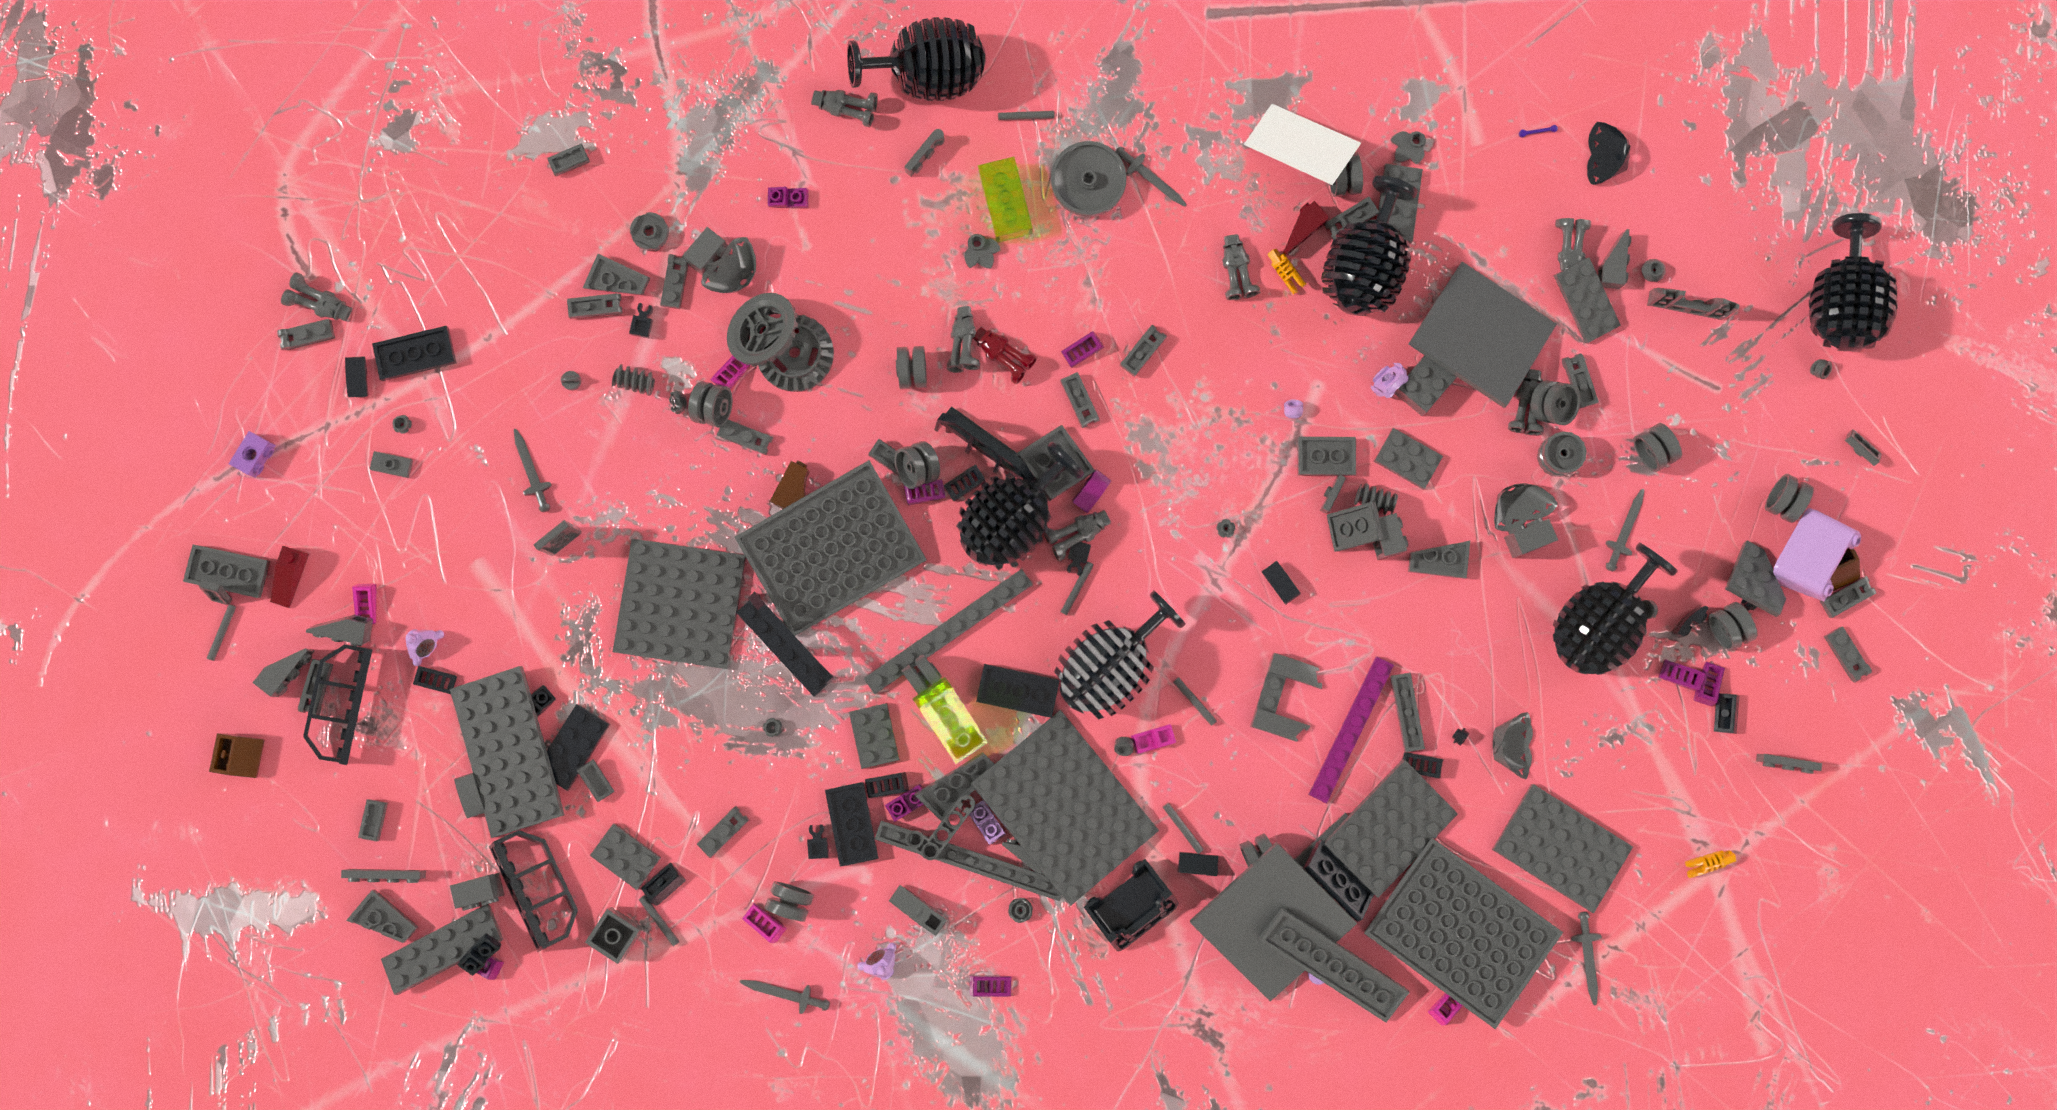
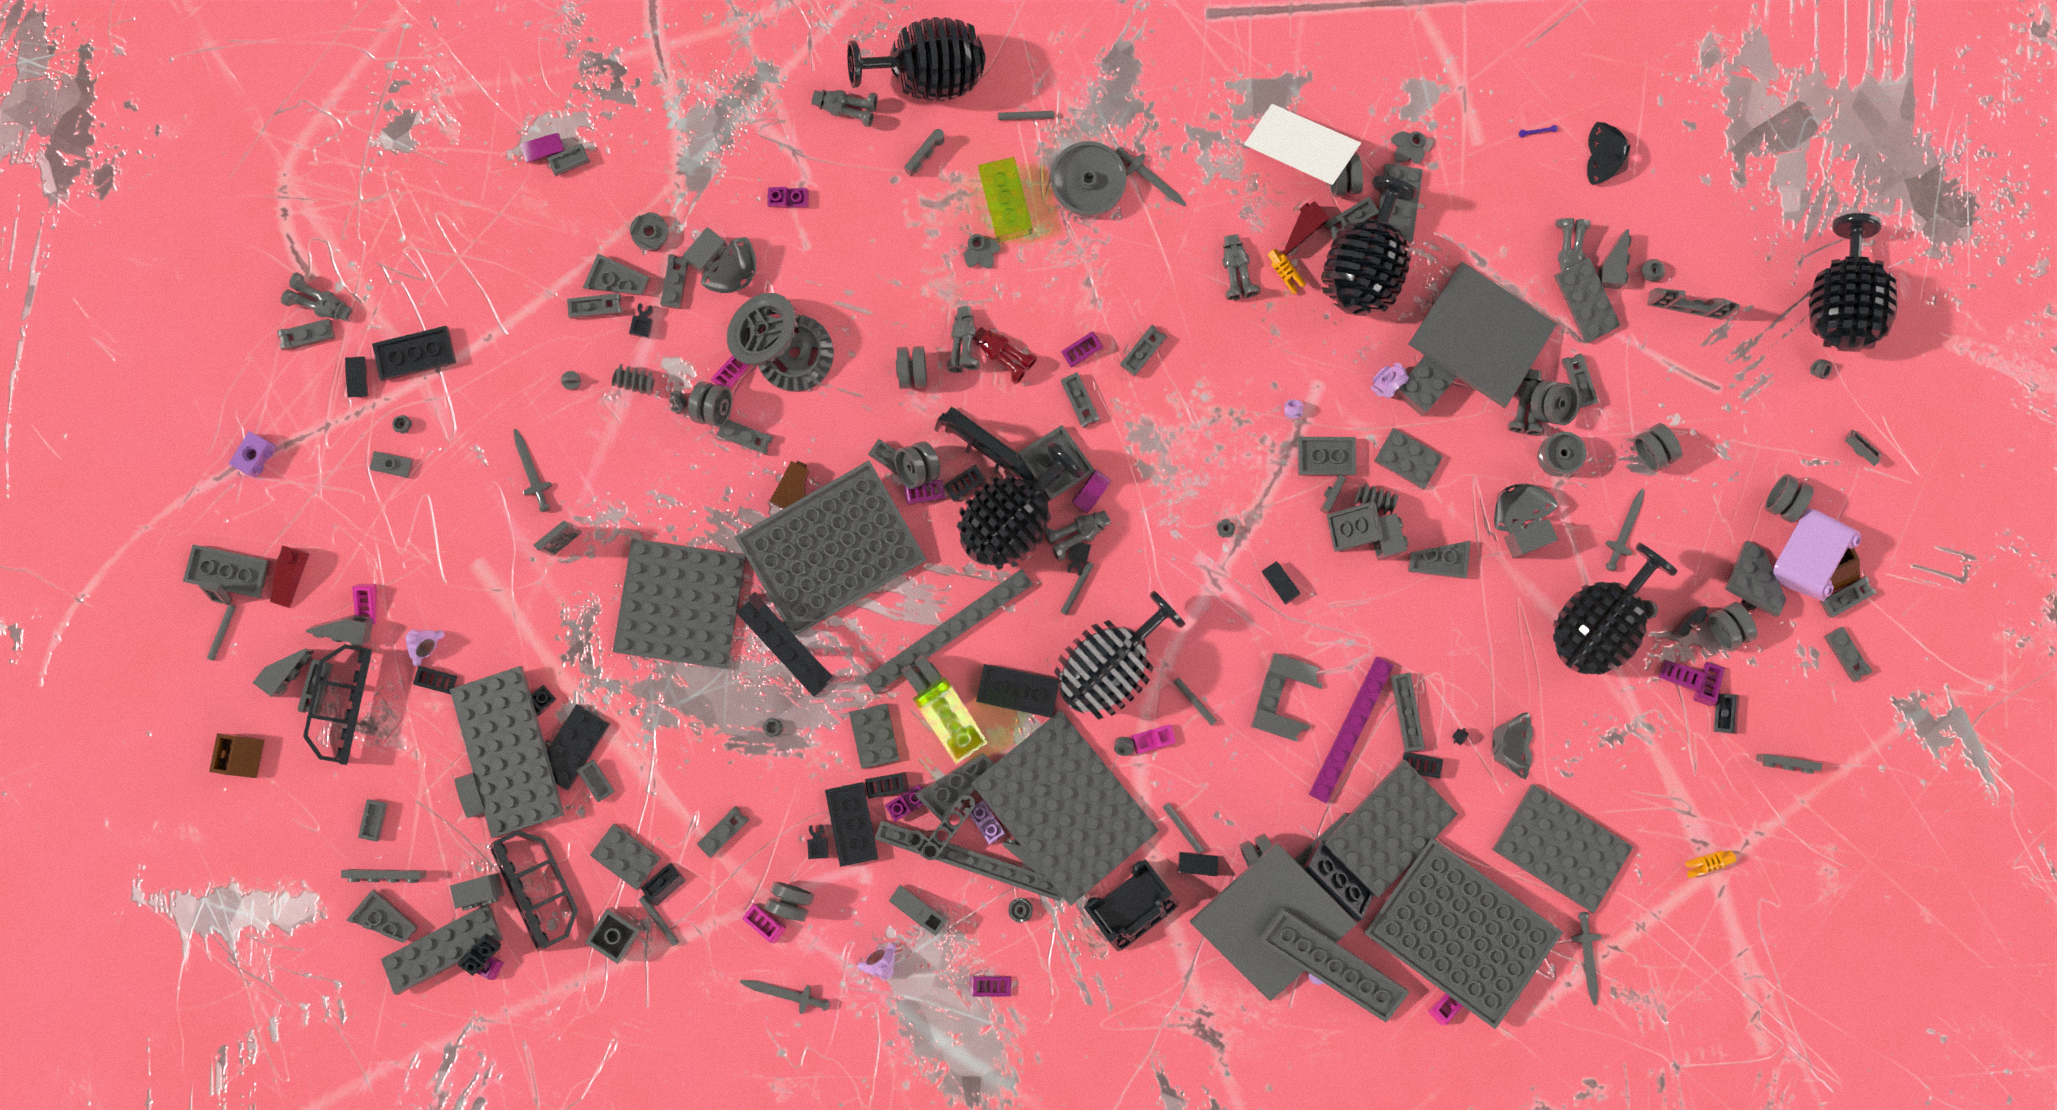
none -> magenta slope [520,133,564,163]

